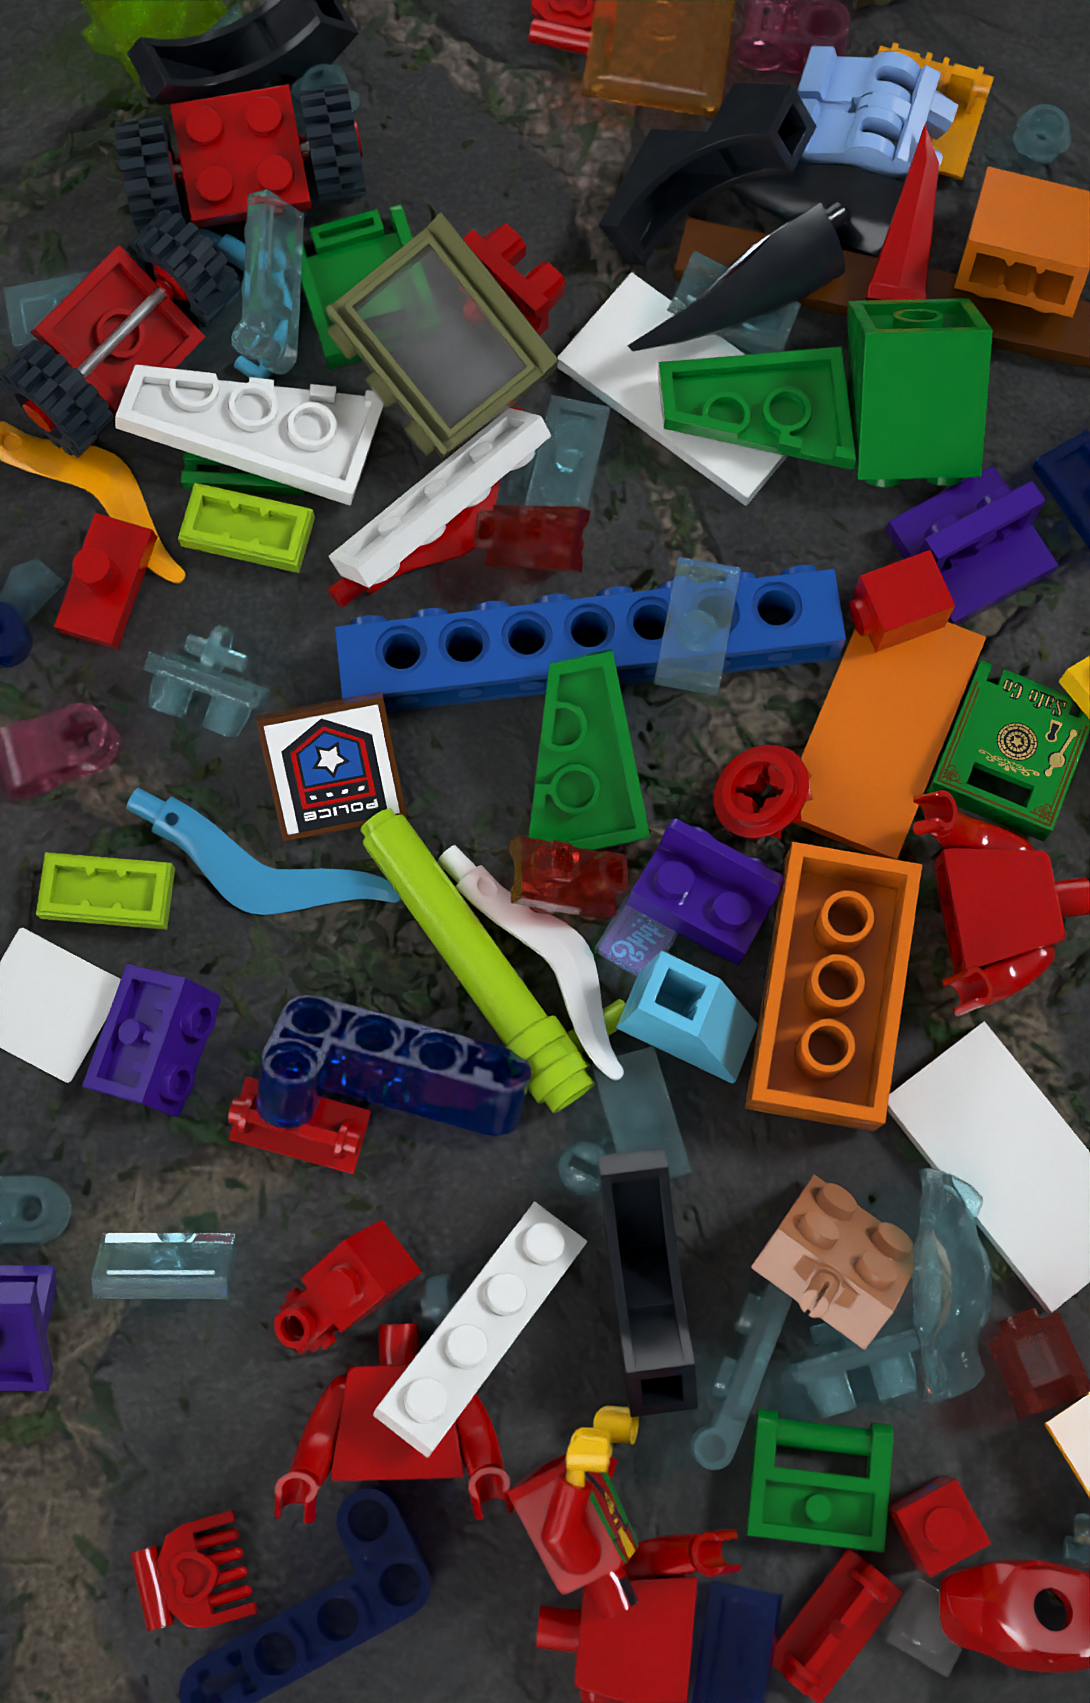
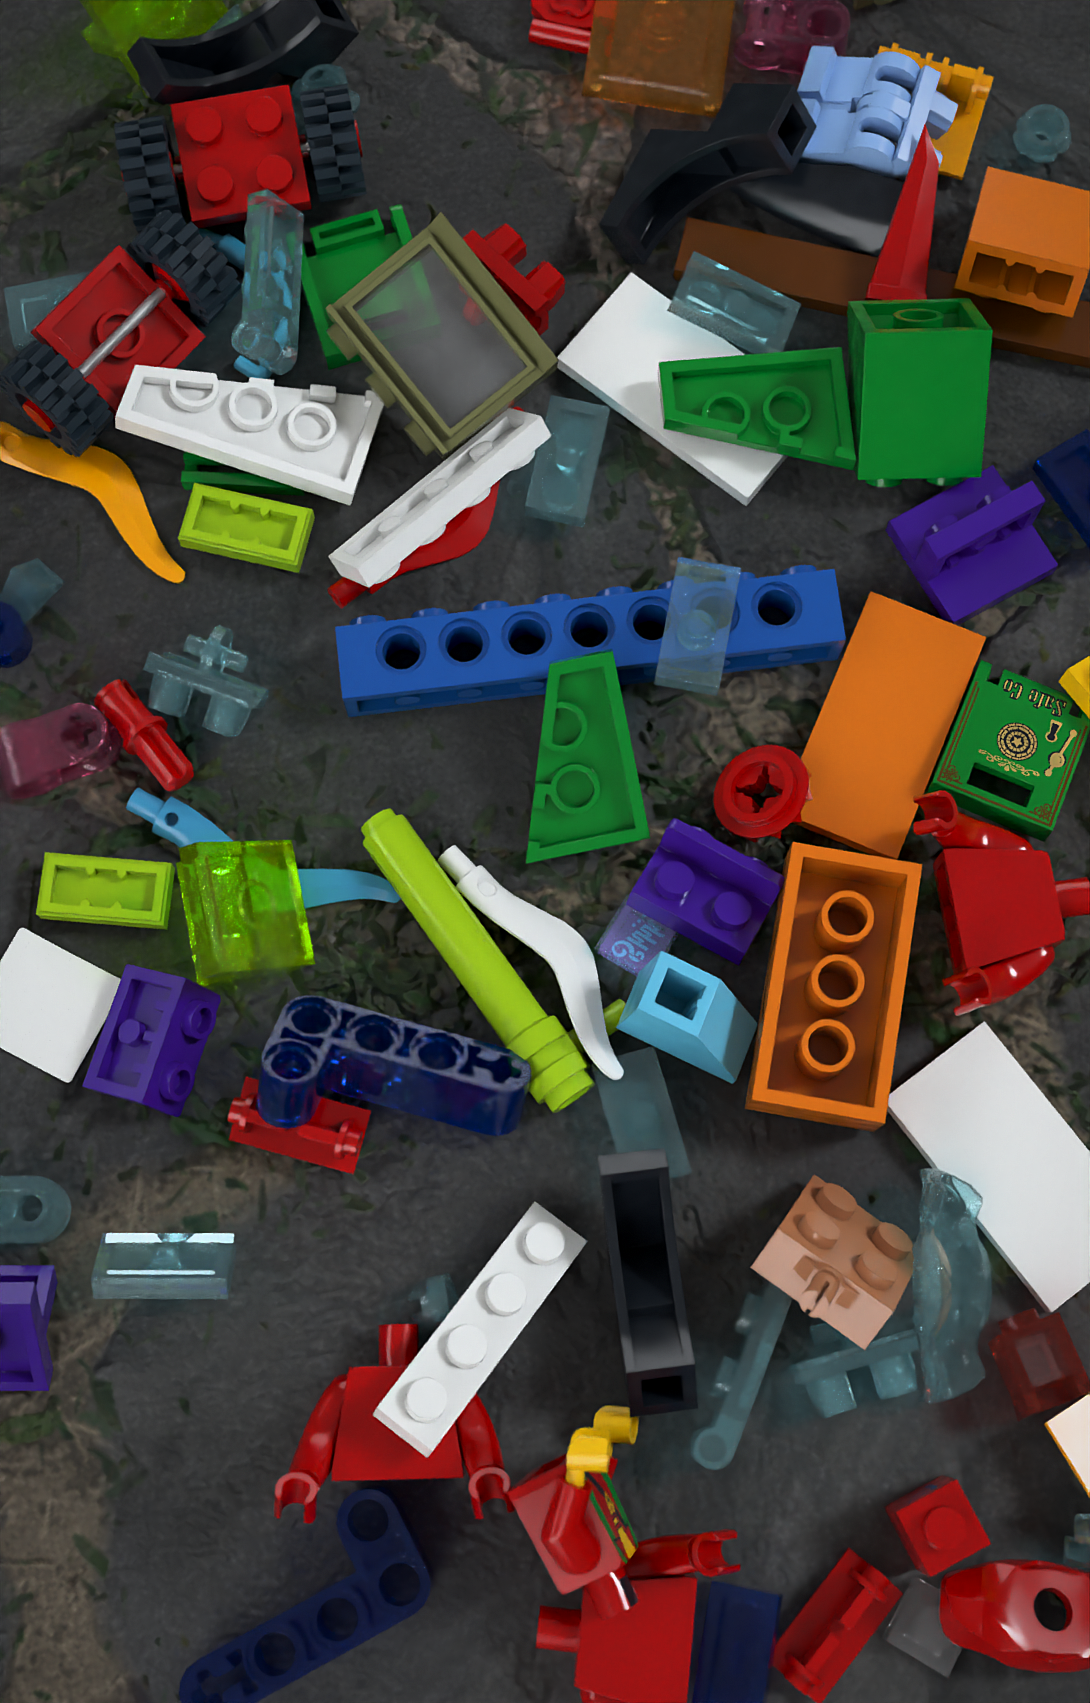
red tile [54,513,158,650] -> none
red piece [130,1509,258,1631] -> none
tile [256,692,407,842] -> none
red brick [273,1220,422,1356] -> none
clear red hips [473,505,591,573] -> none
clear red hips [509,836,628,920] -> none
clear light blue hinge [558,1141,607,1196] -> none
black piece [627,202,847,352] -> none
green plate [745,1408,893,1552] -> none
red brick [849,550,956,652] -> none
none -> red axle [94,679,194,792]
none -> clear neon green bracket [176,840,315,987]

